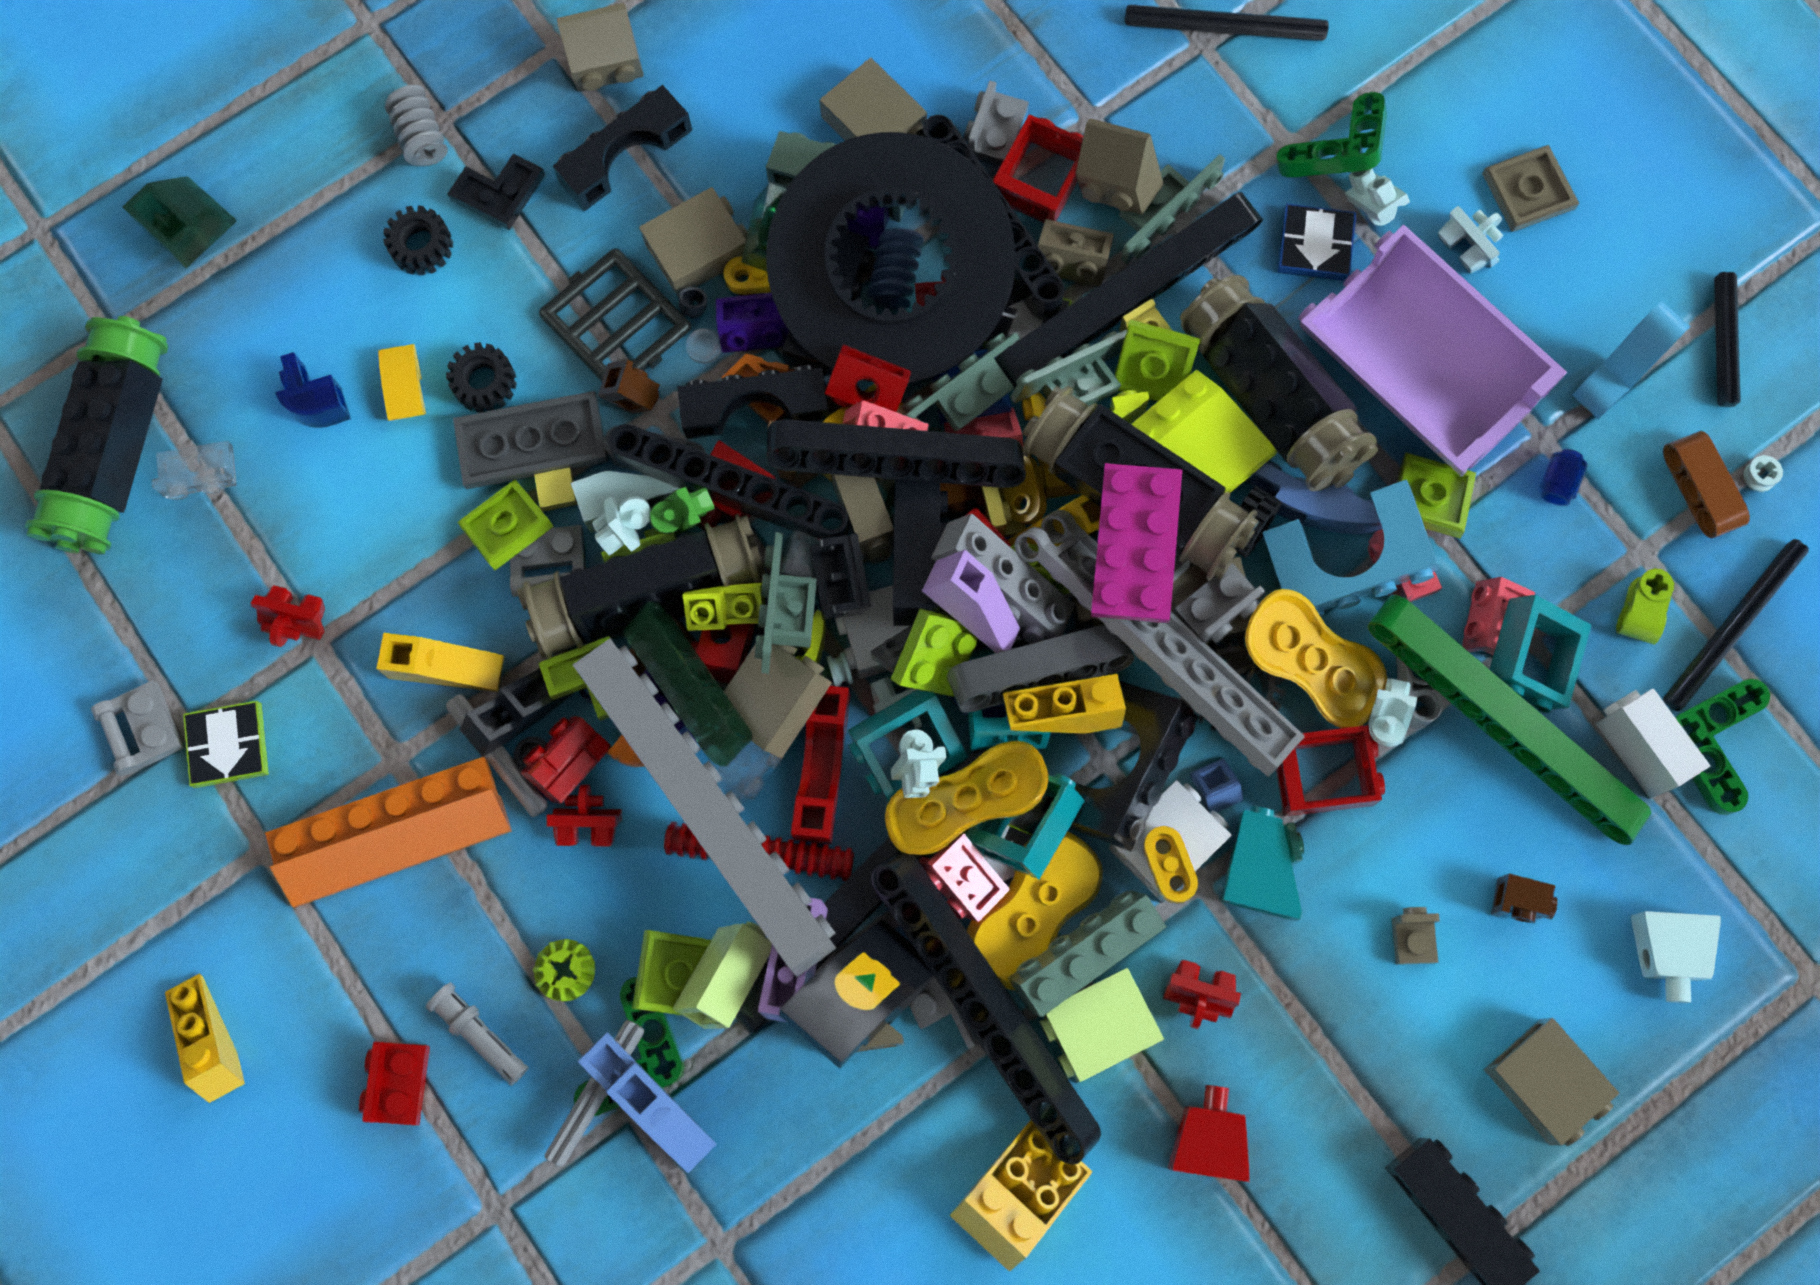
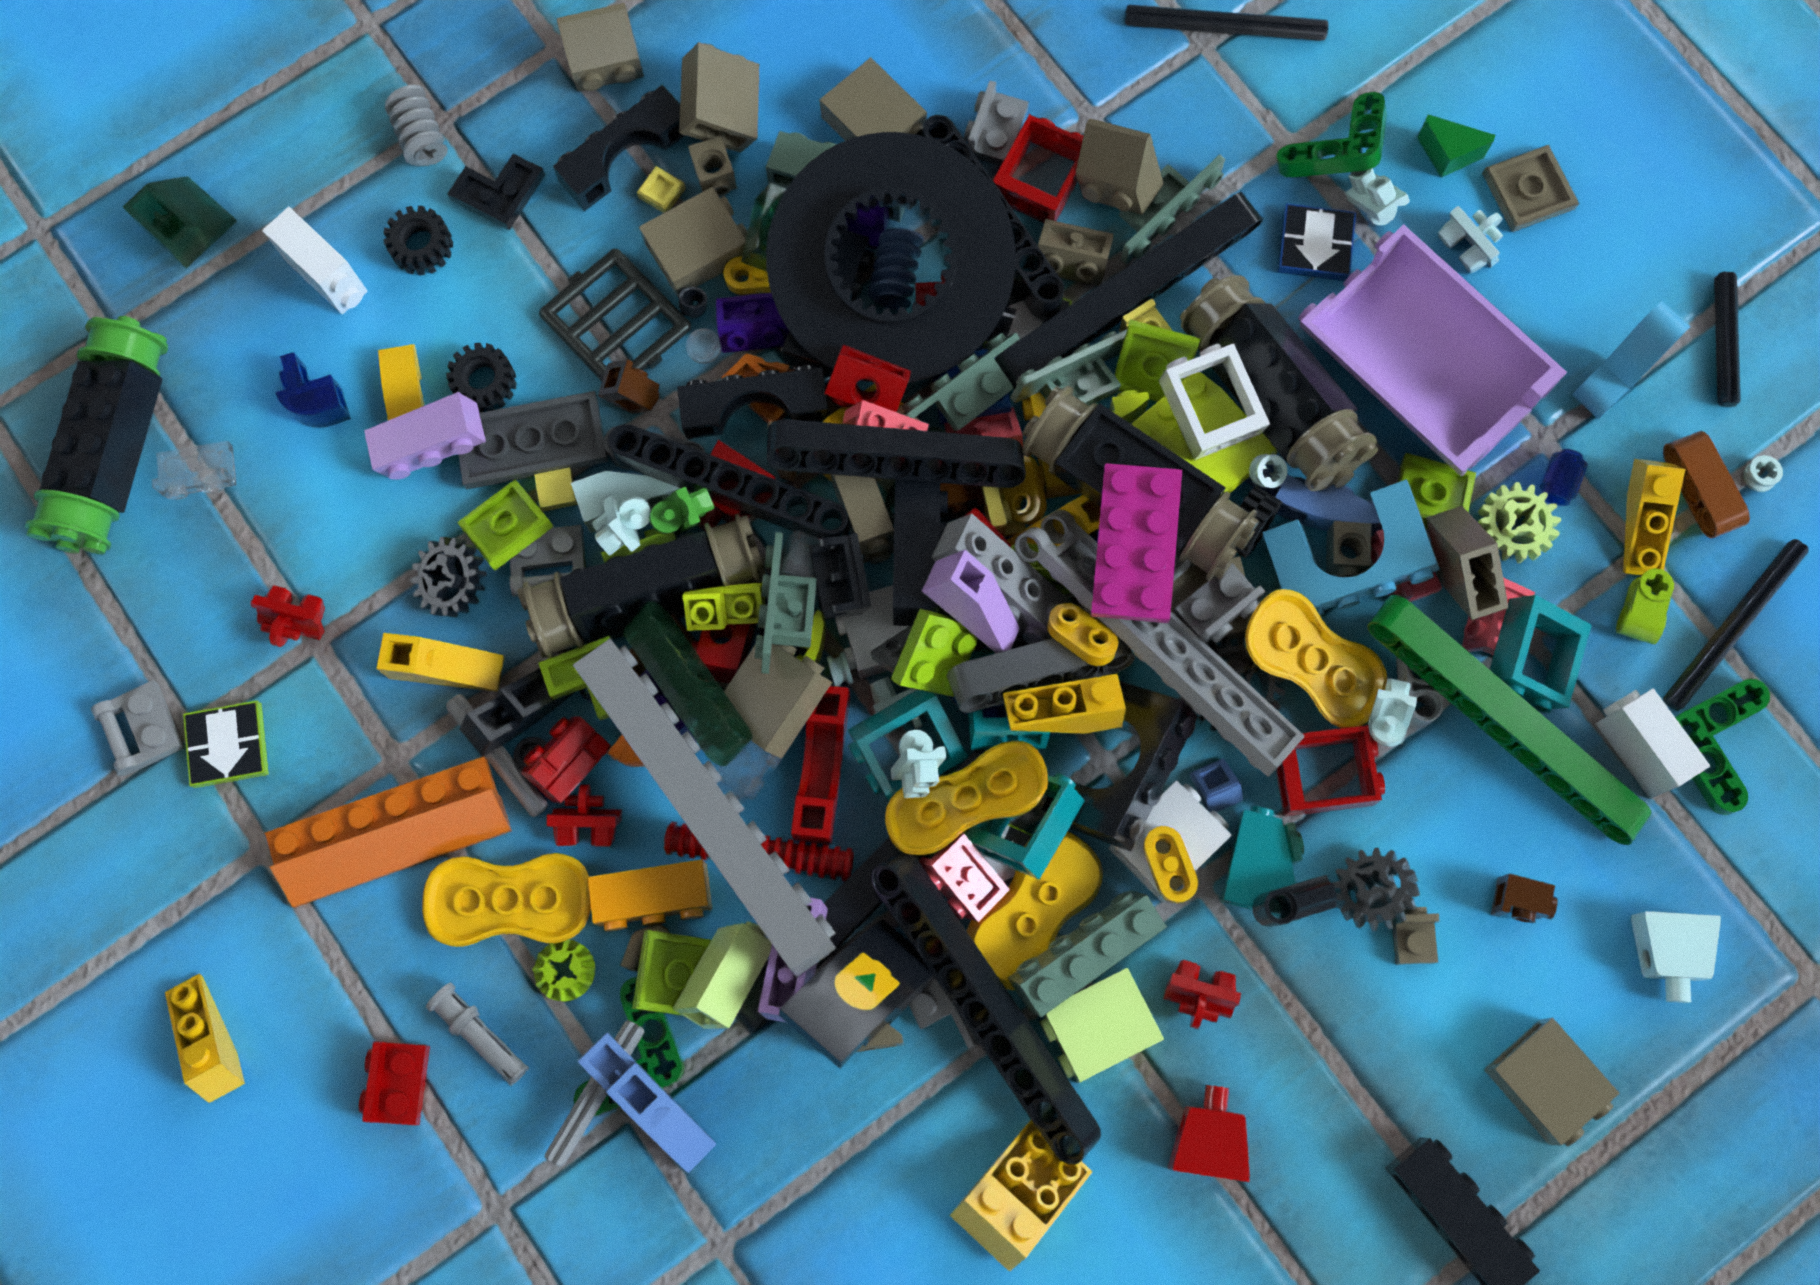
none -> white brick [262,207,368,315]
none -> lavender brick [364,392,486,480]
none -> black gear [411,537,487,617]
none -> yellow plate [422,853,591,947]
none -> light orange brick [588,859,712,932]
none -> dark tan arm [620,924,670,972]
none -> light yellow tile [636,166,686,213]
none -> dark tan brick [679,42,759,153]
none -> dark tan brick [688,136,737,197]
none -> yellow plate [1047,603,1118,666]
none -> white window [1159,343,1270,461]
none -> light aqua bush [1249,454,1288,488]
none -> black piece [1252,875,1337,927]
none -> dark tan brick [1326,521,1371,577]
none -> dark grey gear [1333,848,1420,931]
none -> green slope [1417,114,1496,177]
none -> dark tan brick [1426,506,1508,620]
none -> yellowish green gear [1477,482,1561,563]
none -> yellow slope [1623,459,1685,575]

